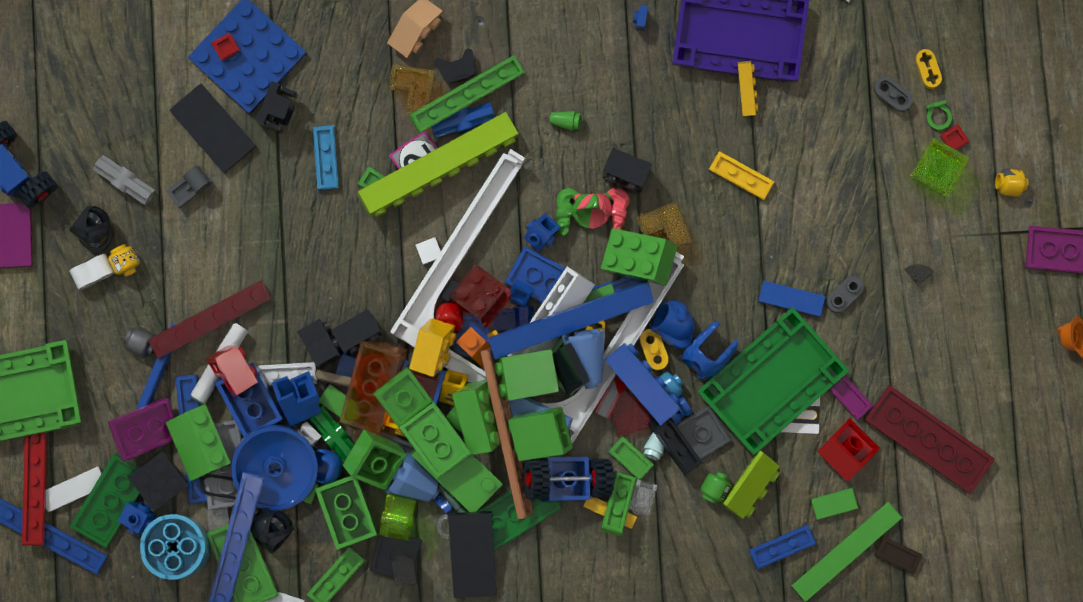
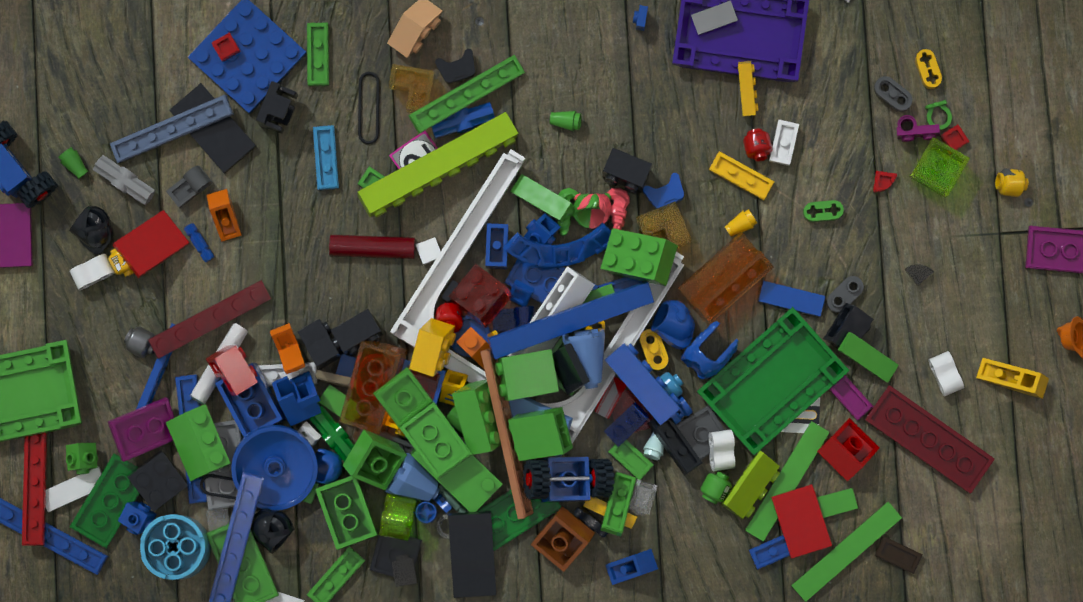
none -> bright green cone [58,147,88,179]
none -> bright green brick [66,443,98,474]
none -> sand blue tile [110,95,234,163]
none -> red tile [112,210,190,279]
none -> blue axle [184,223,214,262]
none -> orange slope [207,189,242,242]
none -> orange bracket [270,323,305,374]
none -> bright green tile [307,23,329,86]
none -> dark red brick [329,235,415,259]
none -> black piece [358,72,380,144]
none -> blue wheel [415,502,438,524]
none -> blue brick [485,223,509,269]
none -> blue tile [503,222,611,267]
none -> bright green tile [510,174,573,223]
none -> dark orange brick [531,506,595,572]
none -> black piece [574,506,608,537]
none -> clear blue plate [604,402,650,447]
none -> blue slope [605,549,658,585]
none -> blue piece [643,173,684,210]
none -> clear orange brick [678,232,774,324]
none -> light grey tile [691,0,738,35]
none -> white axle [709,430,735,471]
none -> yellow cone [725,209,757,237]
none -> red head [743,128,773,162]
none -> bright green tile [745,421,830,541]
none -> white plate [769,120,799,166]
none -> red tile [771,484,832,559]
none -> bright green beam [803,200,844,222]
none -> black brick [823,303,874,349]
none -> bright green tile [838,332,899,383]
none -> red tile [873,171,897,193]
none -> magenta plate [897,115,940,142]
none -> white axle [928,351,964,397]
none -> yellow slope [976,358,1049,399]

